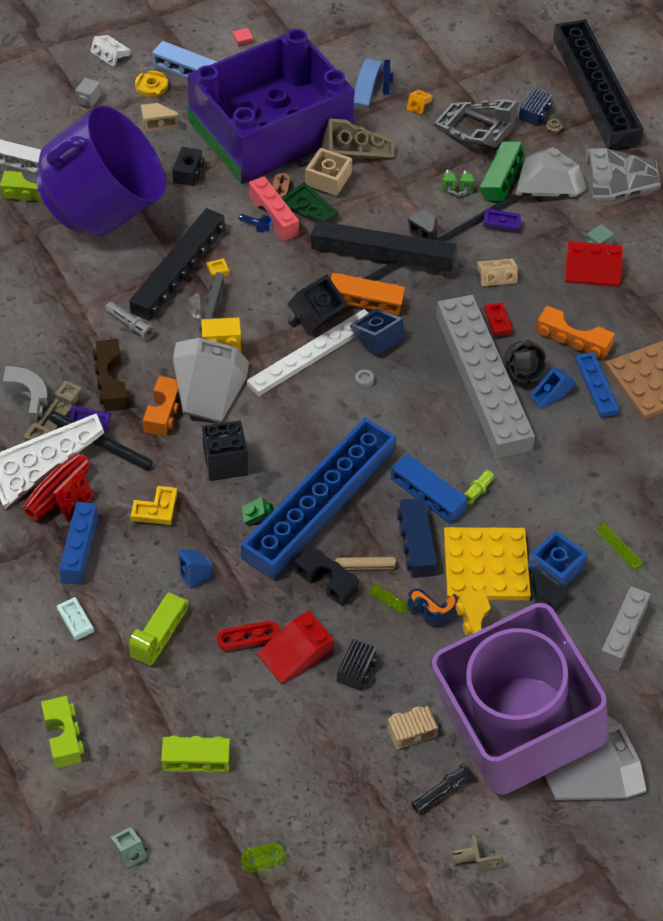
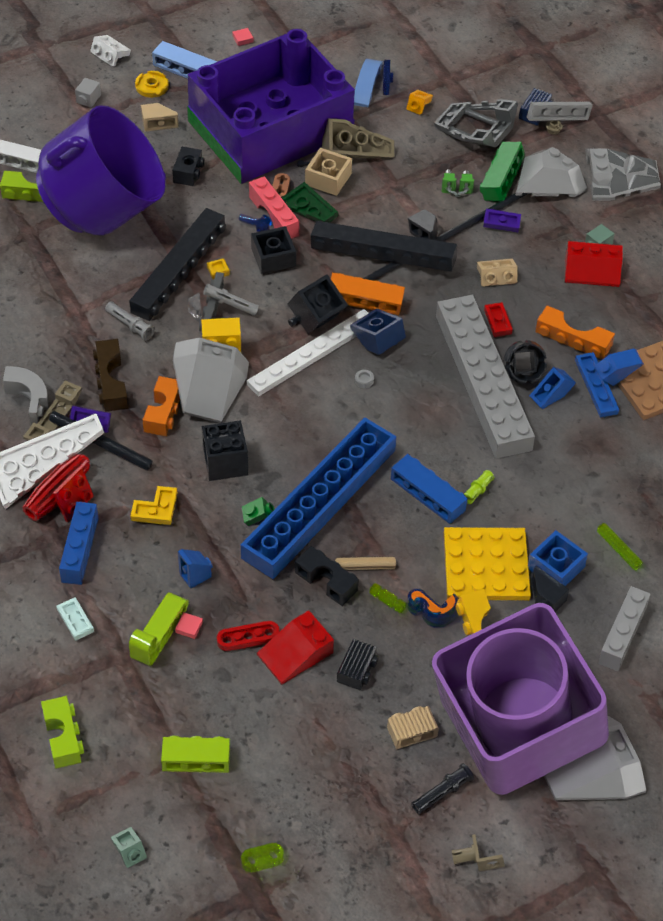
dark blue brick [396,498,437,578] -> none
black brick [553,19,644,150] -> none
none -> coral tile [175,612,203,639]
none -> light grey pin [203,284,259,316]
none -> black brick [251,226,296,274]
none -> light grey plate [527,102,592,121]
none -> blue slope [595,349,644,386]

